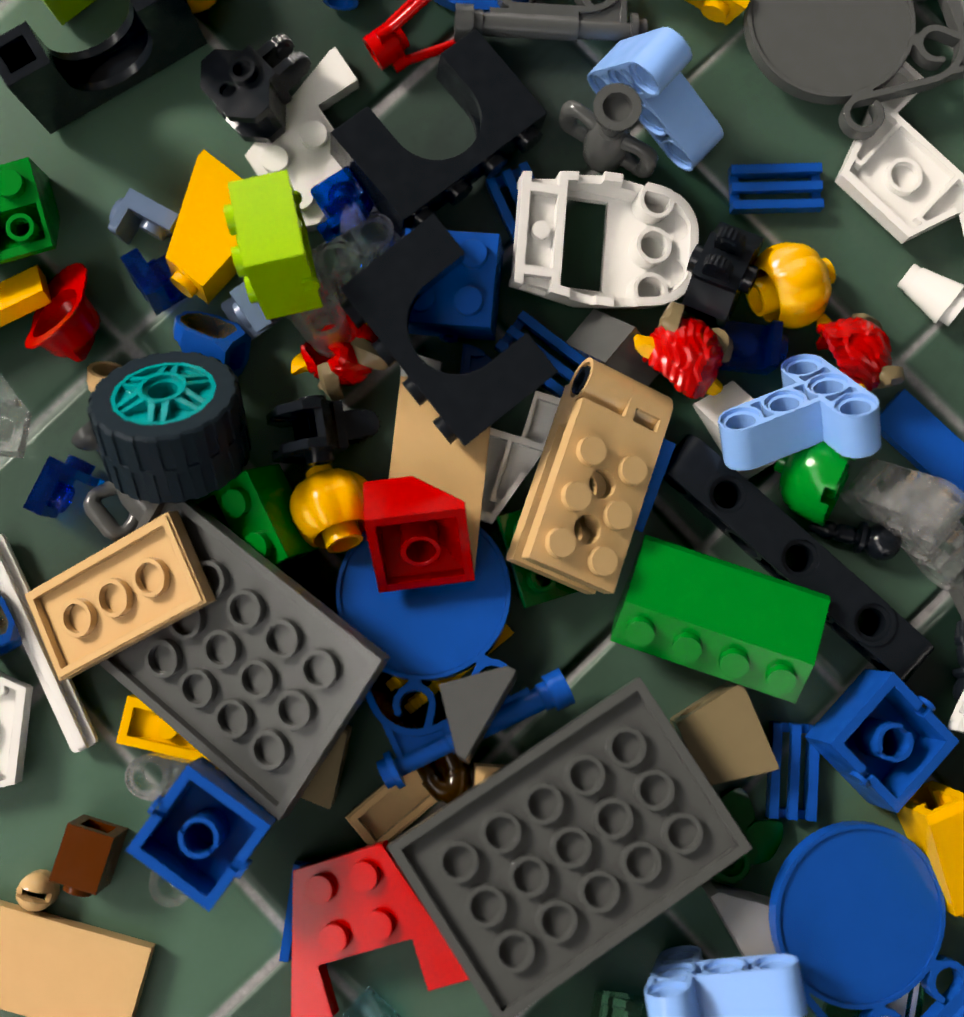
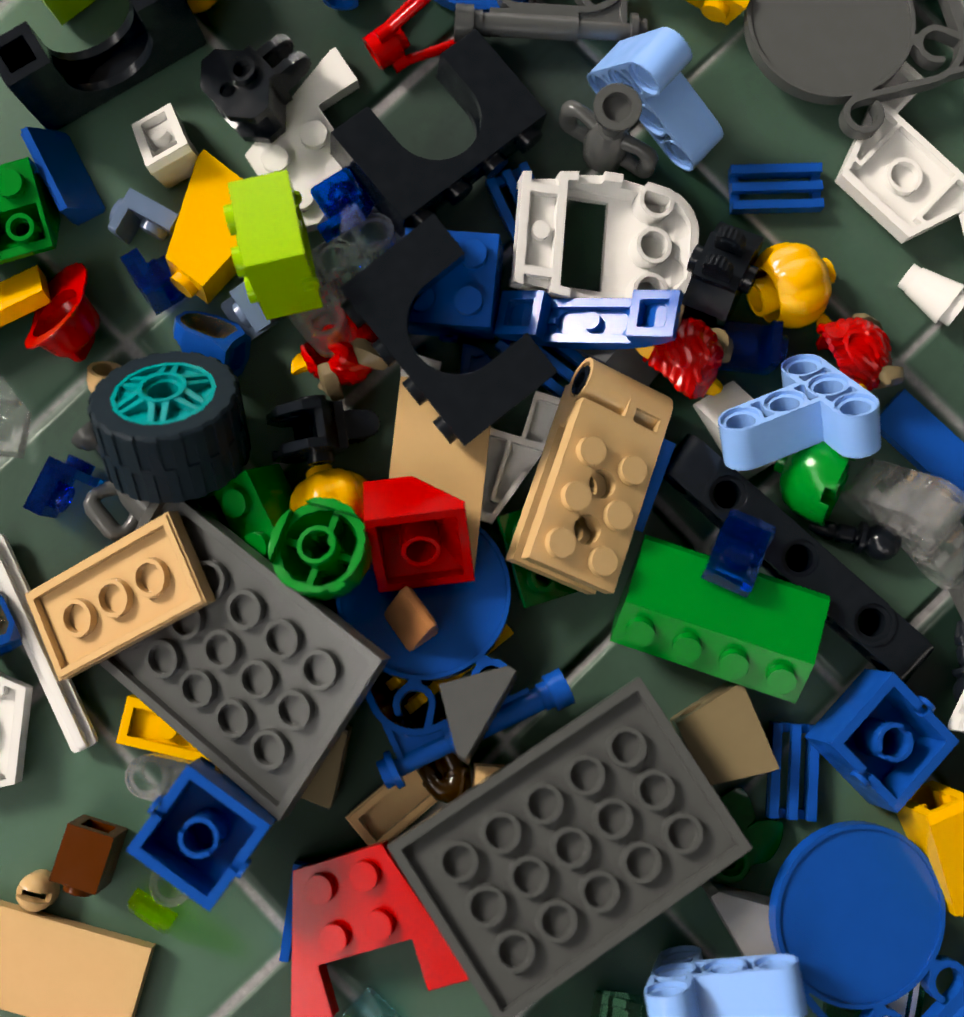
none -> blue slope [21,127,105,226]
none -> clear neon green tile [127,888,178,935]
none -> white slope [131,102,199,188]
none -> green cylinder [267,497,372,601]
none -> medium nougat slope [384,586,439,651]
none -> blue slope [494,290,683,350]
none -> clear blue bracket [701,509,777,598]

